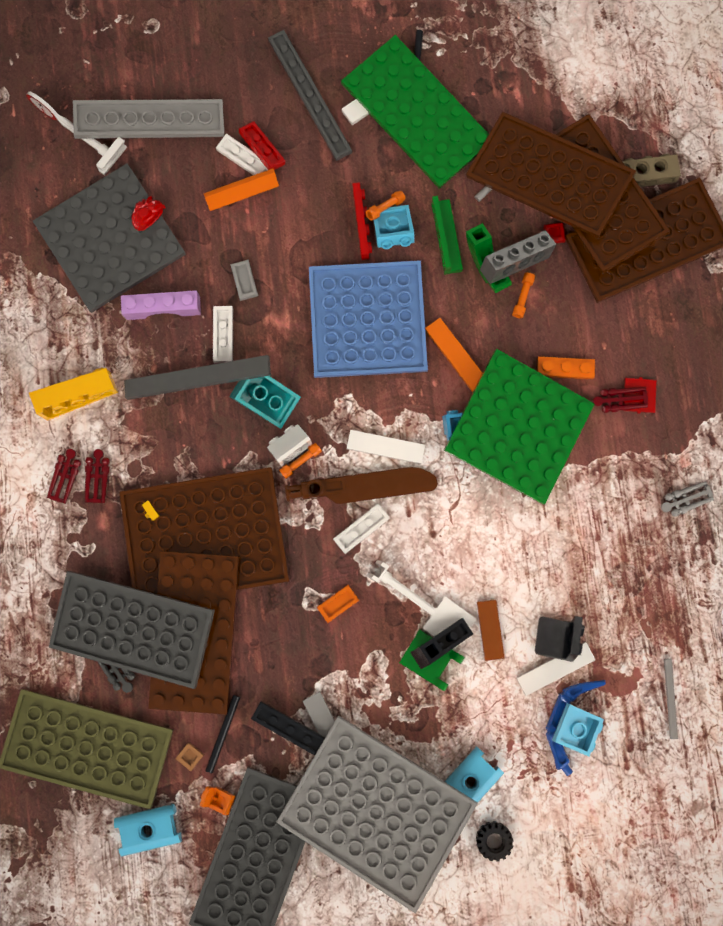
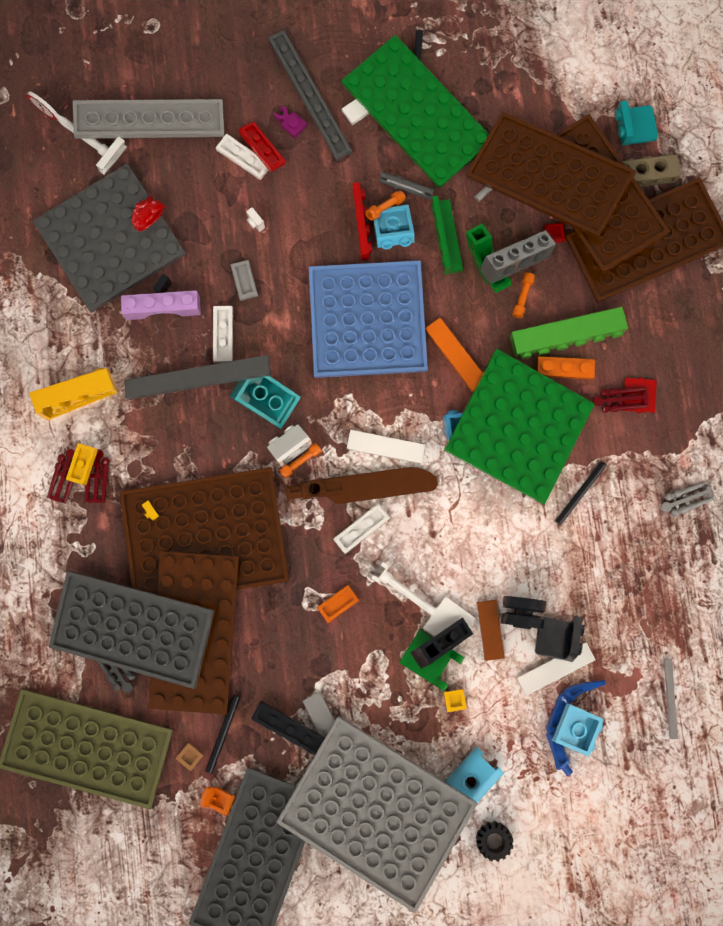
medium azure piece [114,804,182,857] -> none
orange tile [203,168,279,211] -> none
none -> yellow plate [66,443,98,486]
none -> black tile [153,274,172,293]
none -> white plate [246,208,265,232]
none -> magenta plate [274,106,307,139]
none -> dark grey pin [378,171,434,201]
none -> yellow plate [444,689,467,712]
none -> black wheel [501,596,547,629]
none -> bright green brick [510,307,628,359]
none -> black bar [555,461,607,526]
none -> teal bracket [615,100,658,146]

